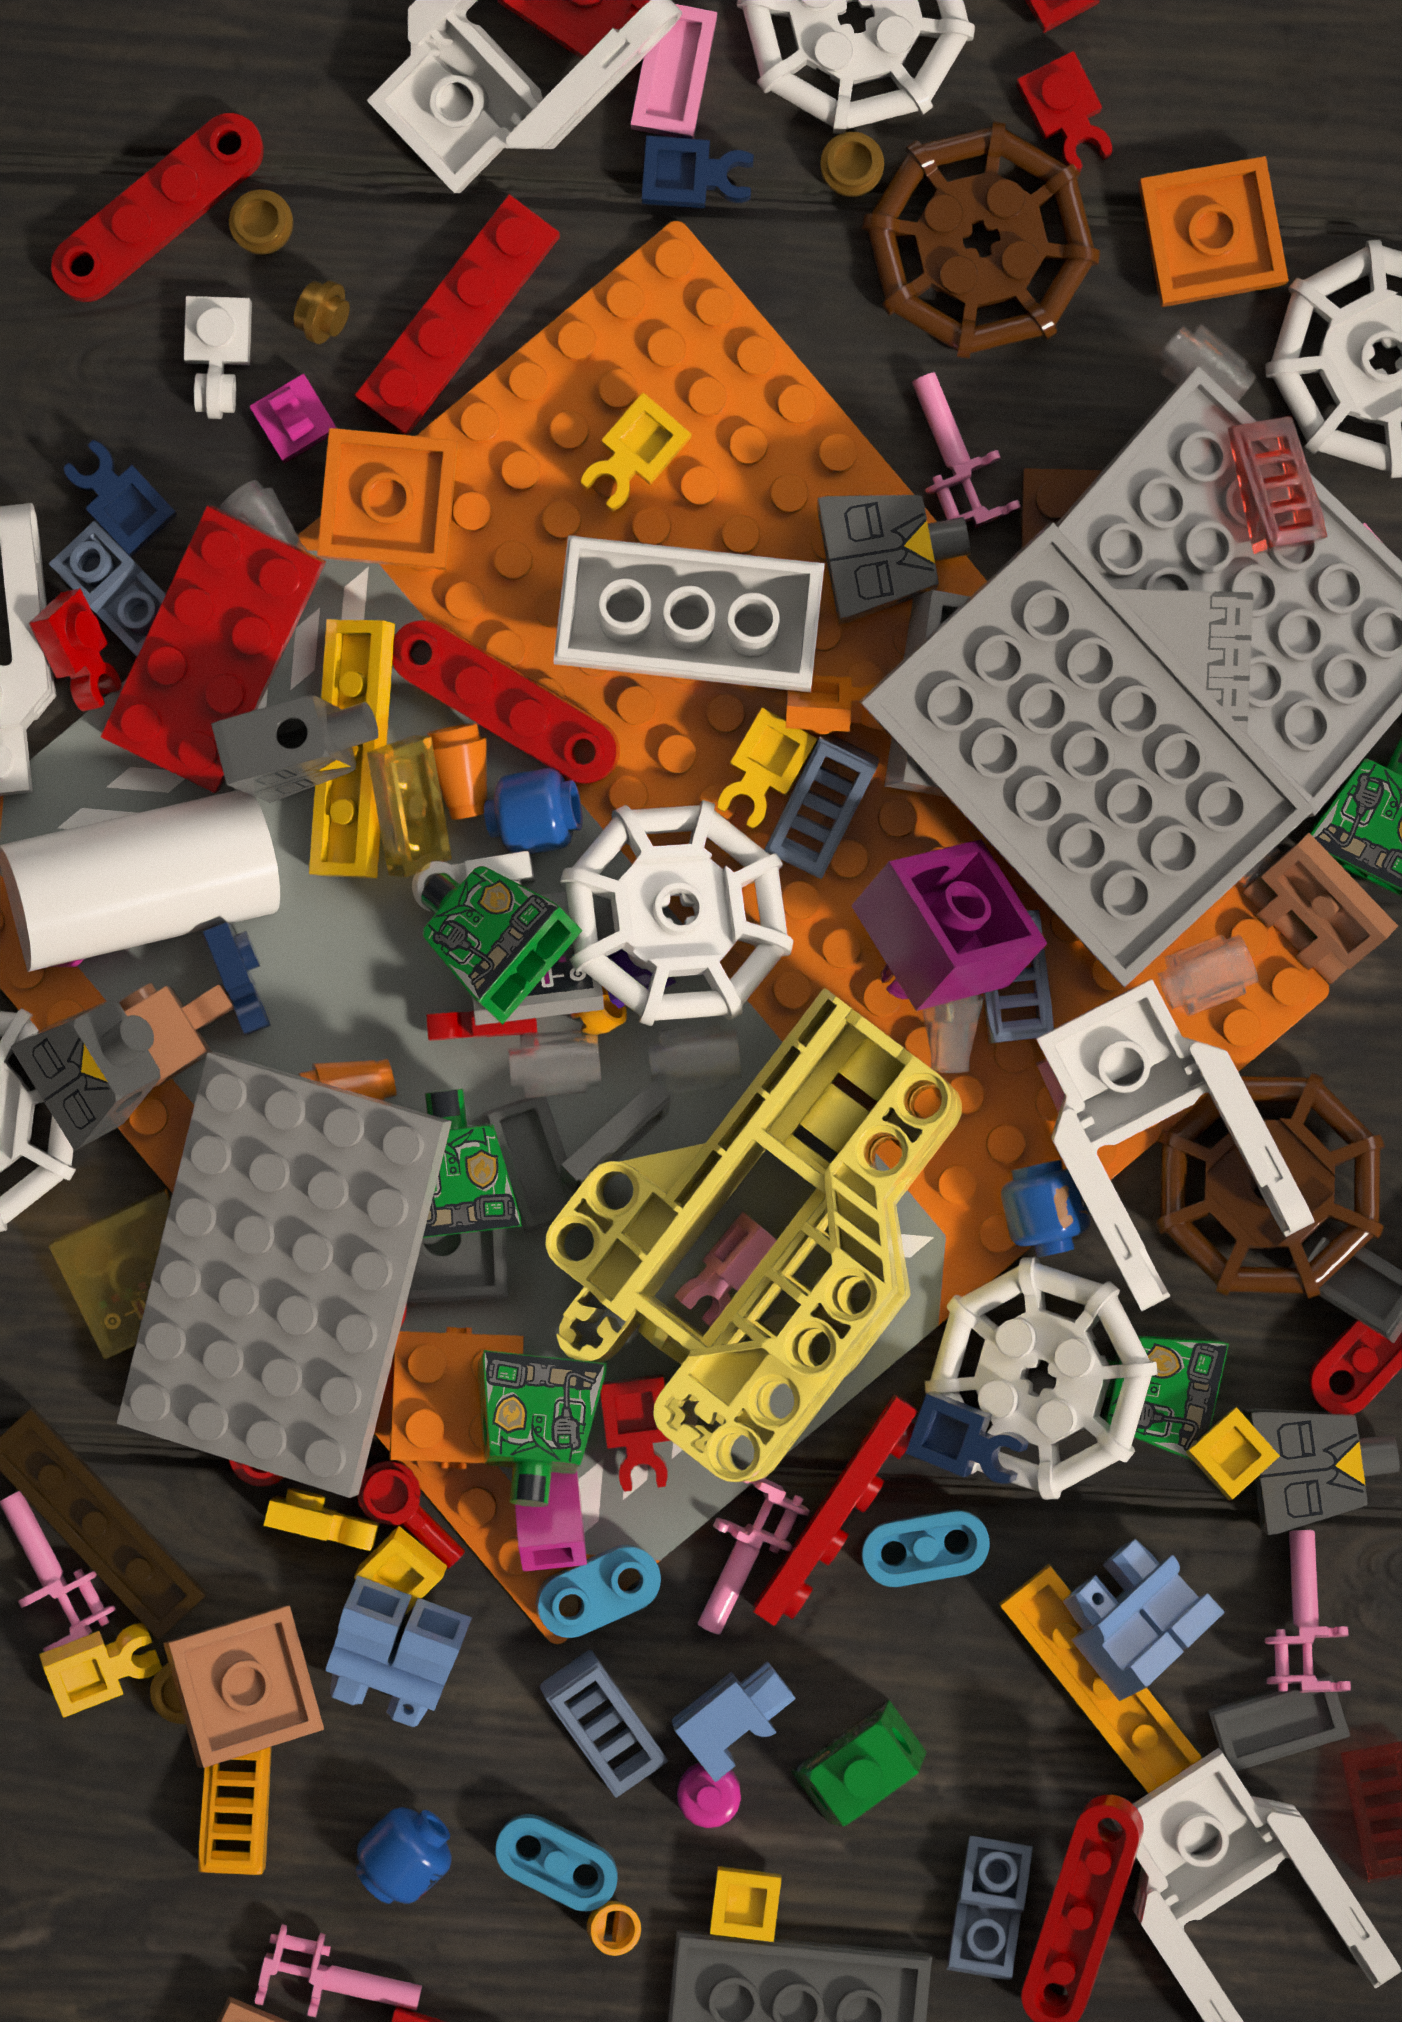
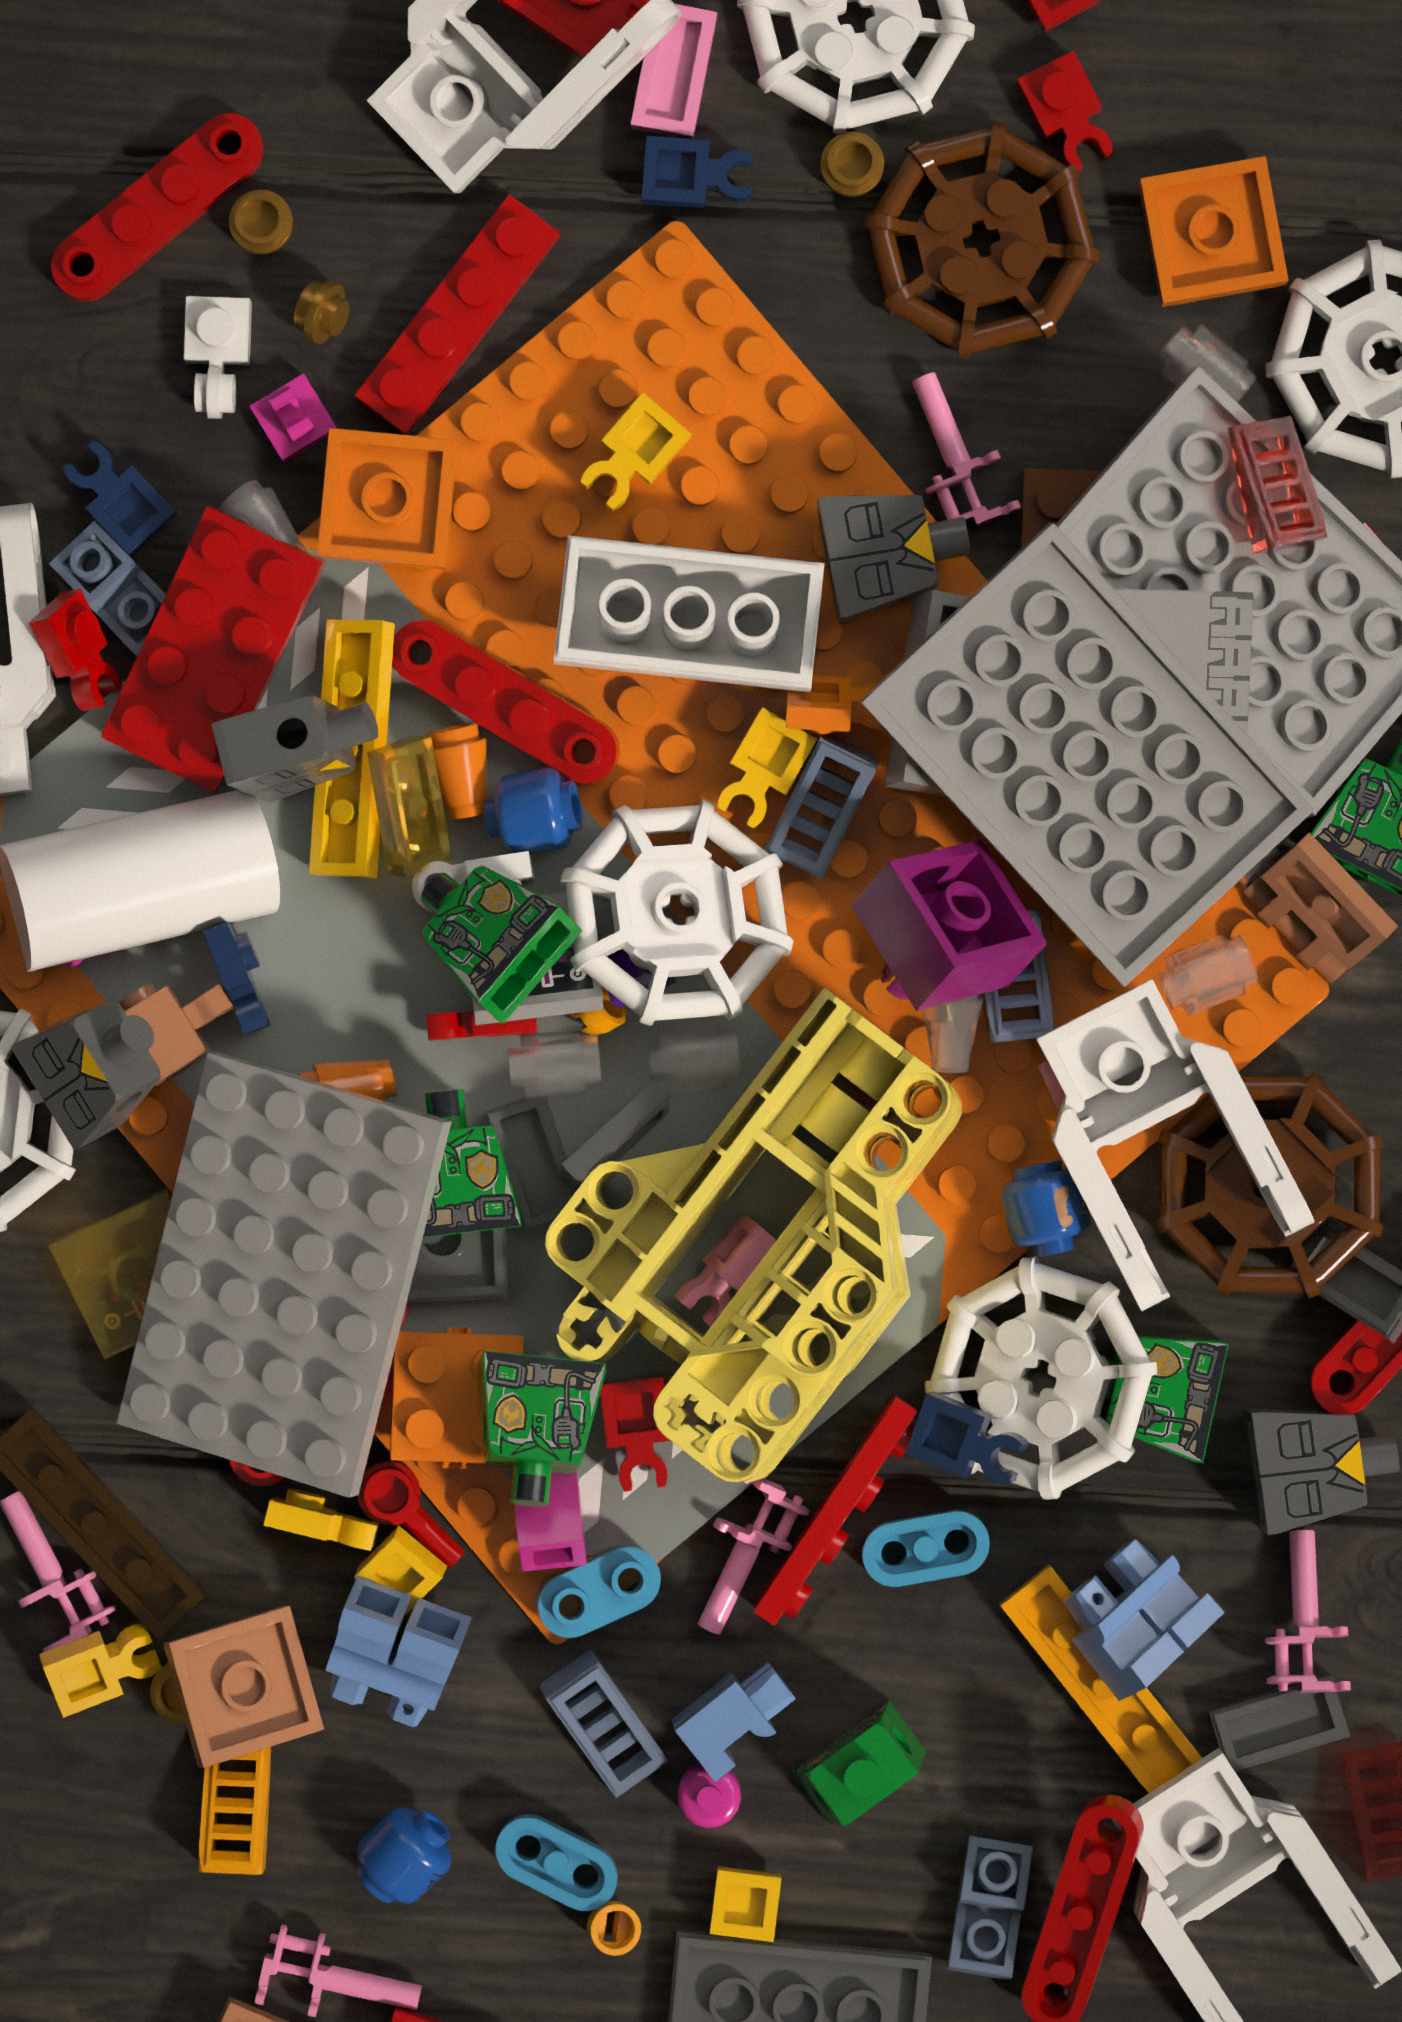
yellow plate [1186,1407,1280,1500] -> none

